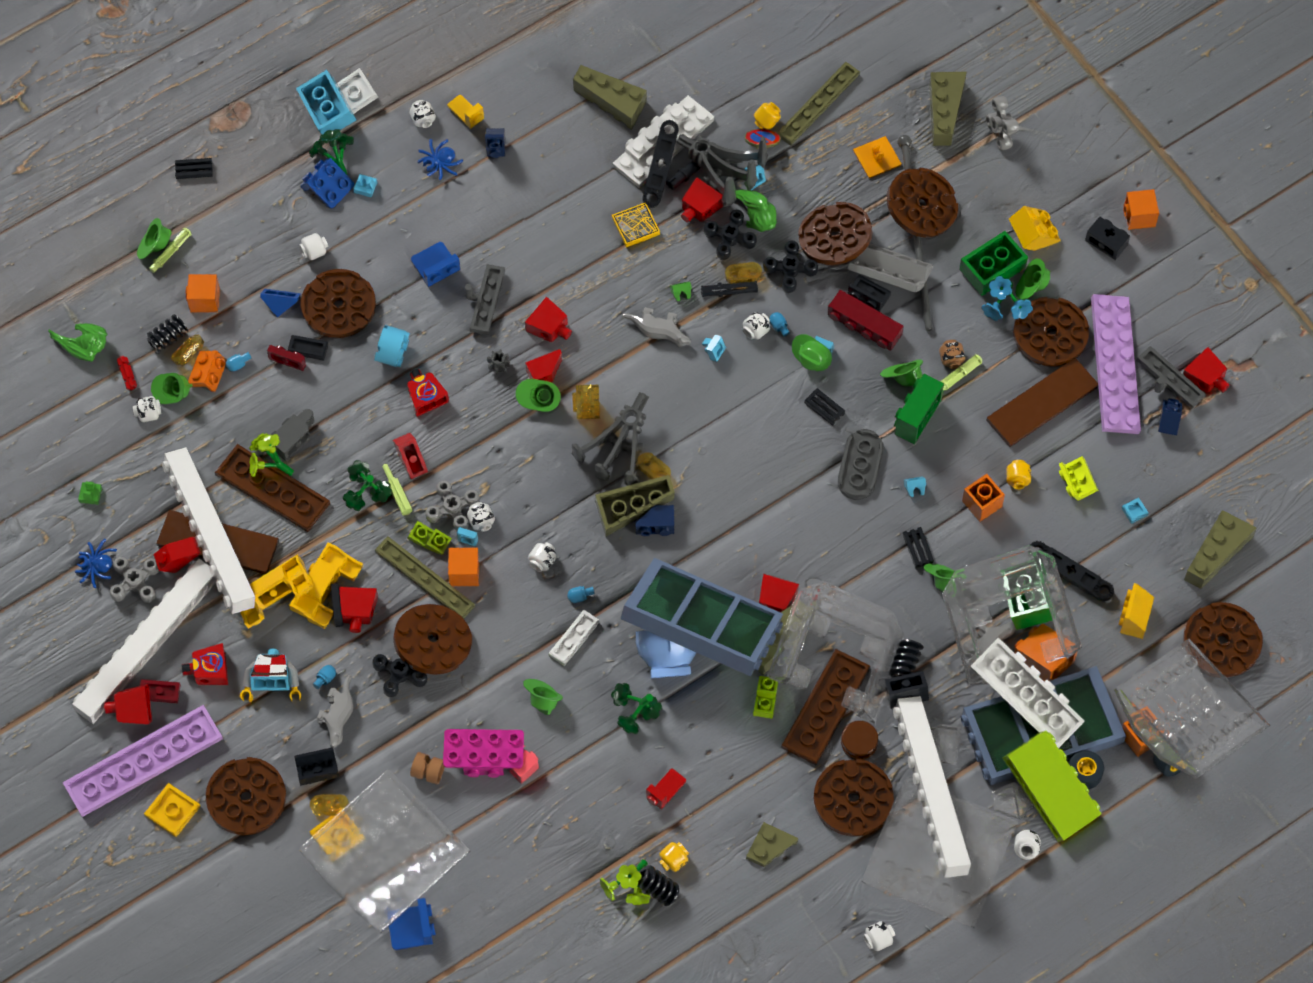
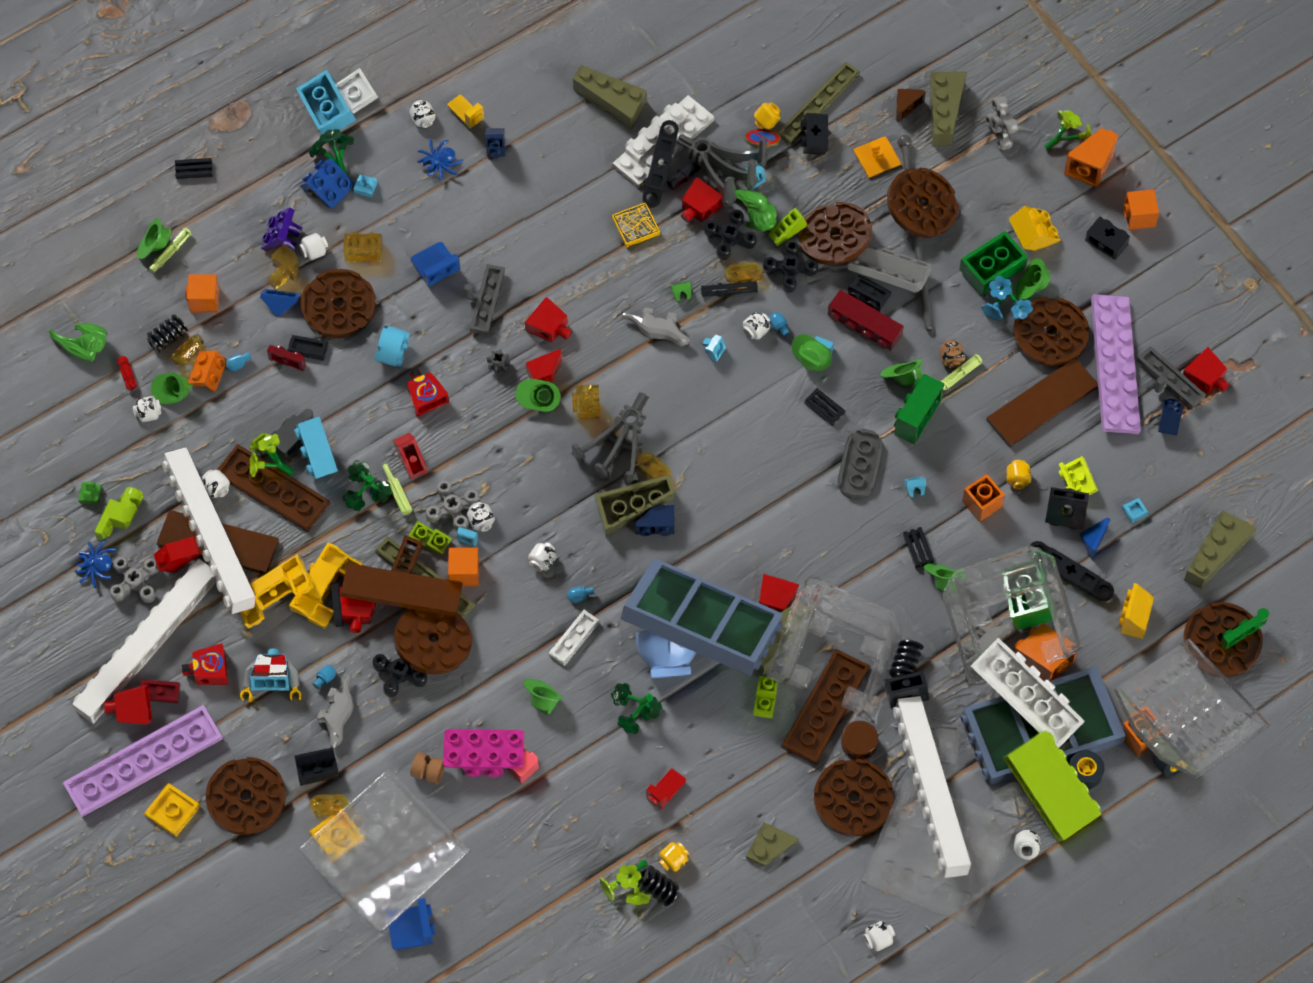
none -> lime plate [94,487,144,541]
none -> white head [201,470,230,498]
none -> dark purple plate [261,207,302,253]
none -> clear yellow brick [269,244,300,290]
none -> medium azure brick [294,417,338,479]
none -> reddish brown tile [340,563,463,617]
none -> clear yellow brick [344,232,383,262]
none -> reddish brown slope [391,535,424,574]
none -> lime slope [768,208,808,246]
none -> black brick [800,113,828,155]
none -> reddish brown slope [896,89,926,122]
none -> lime plant [1044,110,1091,151]
none -> black brick [1045,487,1089,529]
none -> orange slope [1064,128,1119,188]
none -> blue slope [1080,518,1110,558]
none -> green plate [1220,608,1269,650]

